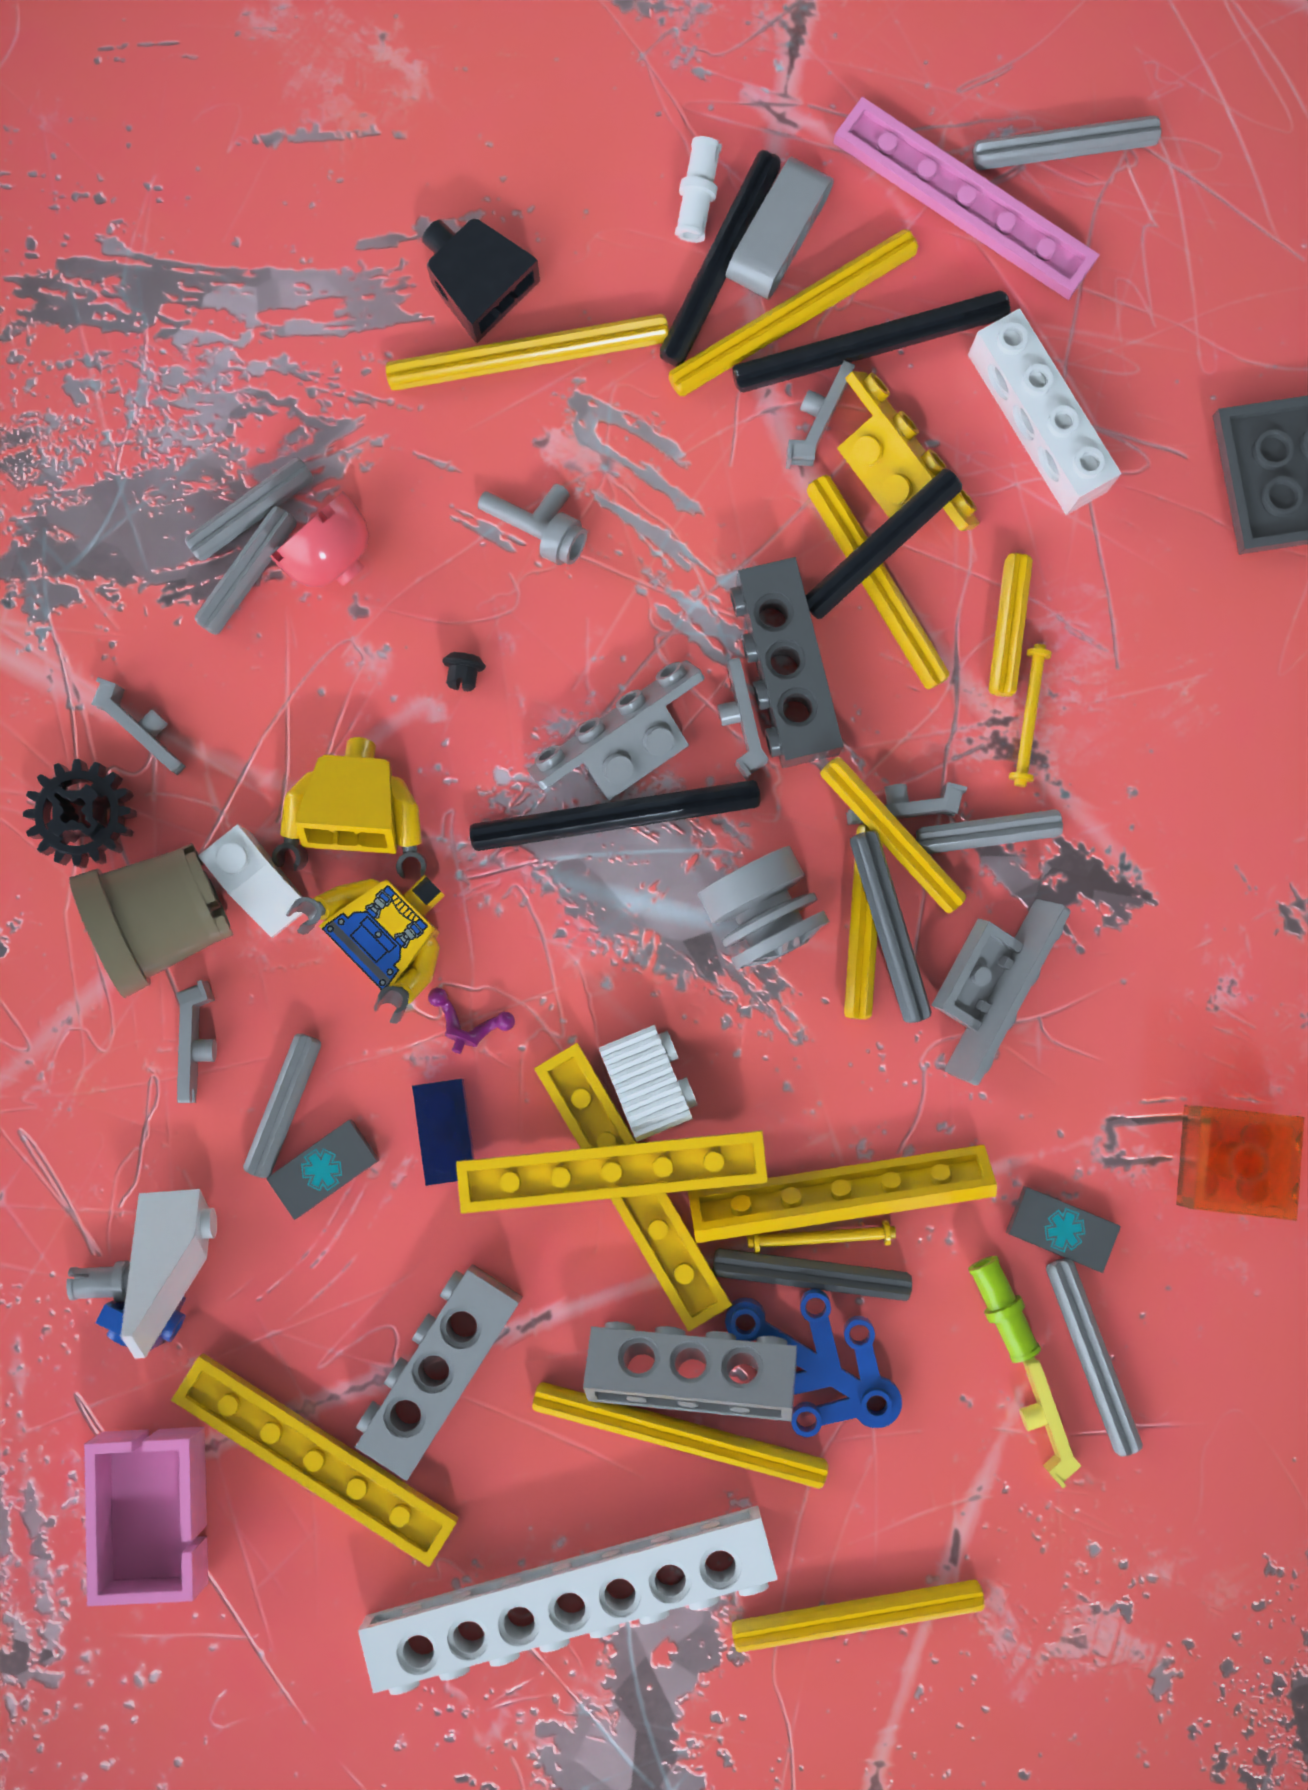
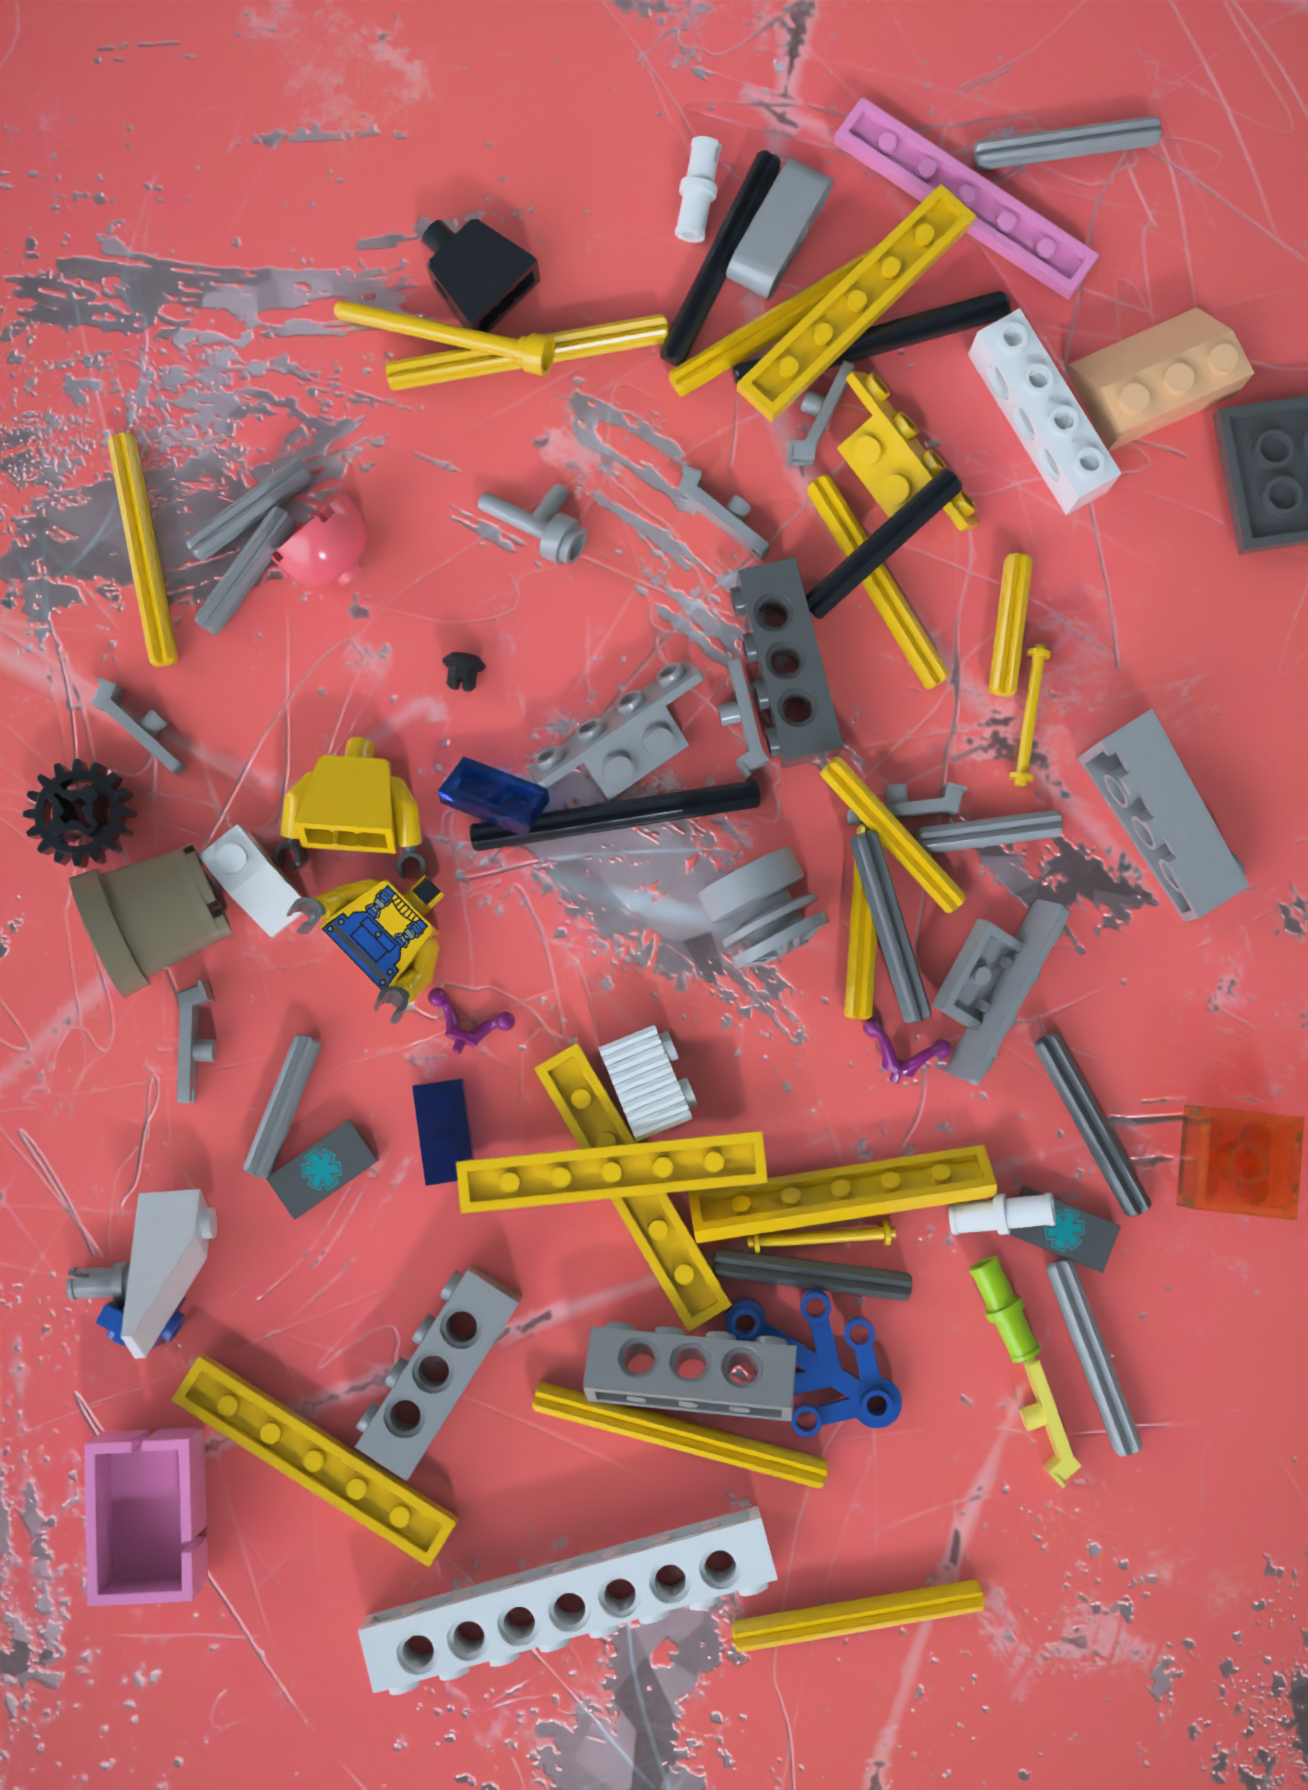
none -> yellow axle [107,432,178,667]
none -> yellow piece [334,300,555,376]
none -> clear blue plate [438,756,550,836]
none -> light grey piece [677,465,770,561]
none -> yellow plate [737,184,976,423]
none -> magenta piece [863,1018,952,1083]
none -> white pin [949,1193,1056,1235]
none -> dark grey axle [1034,1033,1151,1217]
none -> light nougat slope [1066,307,1254,452]
none -> light grey wedge [1077,709,1249,922]

